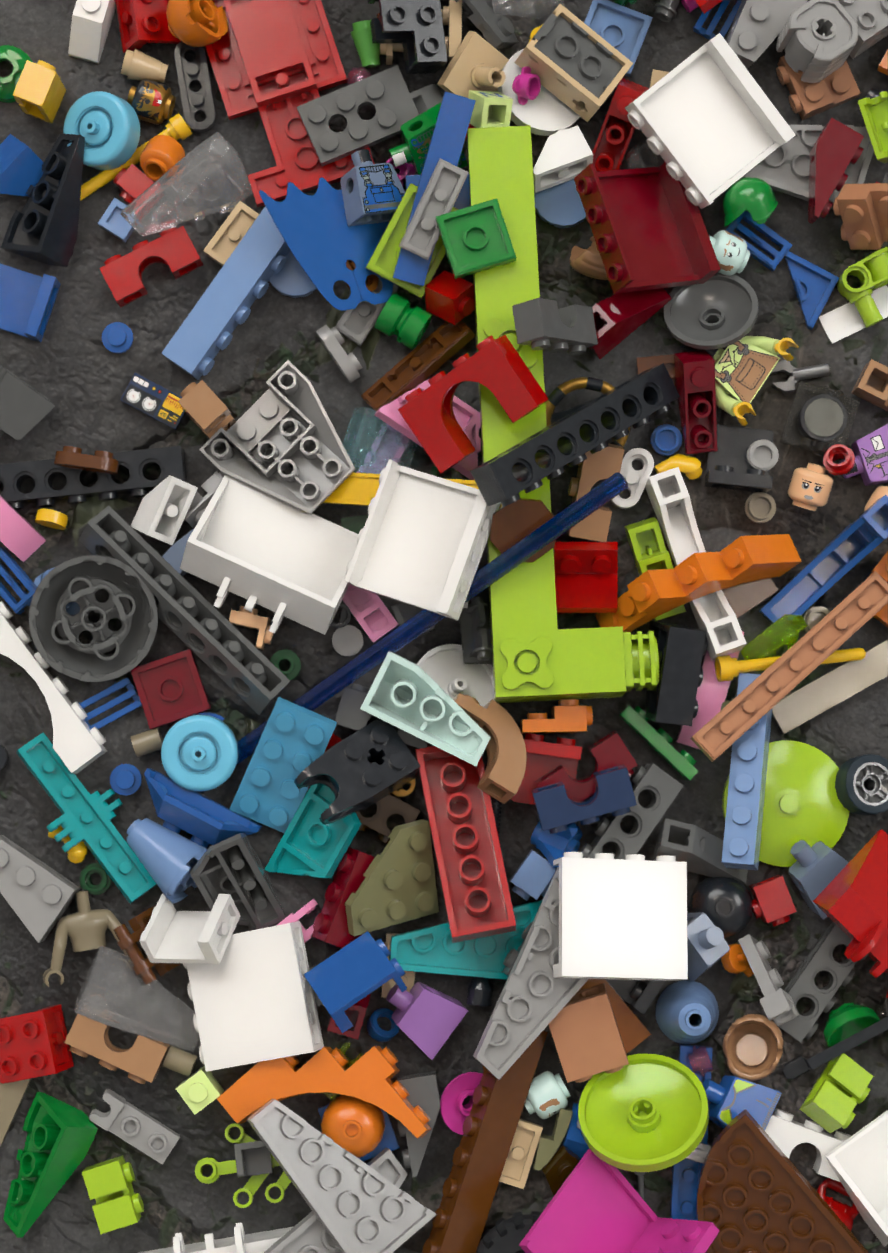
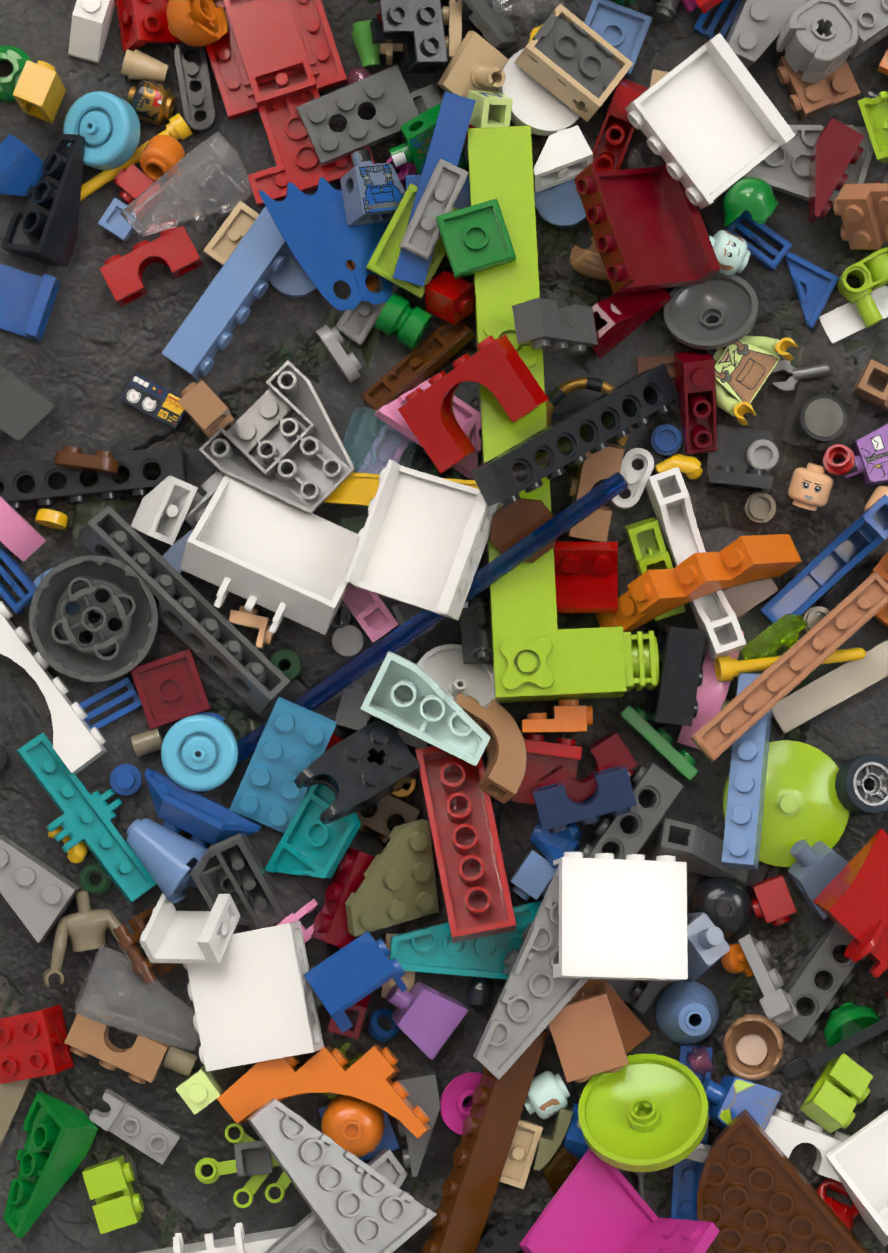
blue plate [102,322,134,354] -> none
dark pink plate [512,66,541,105] -> none

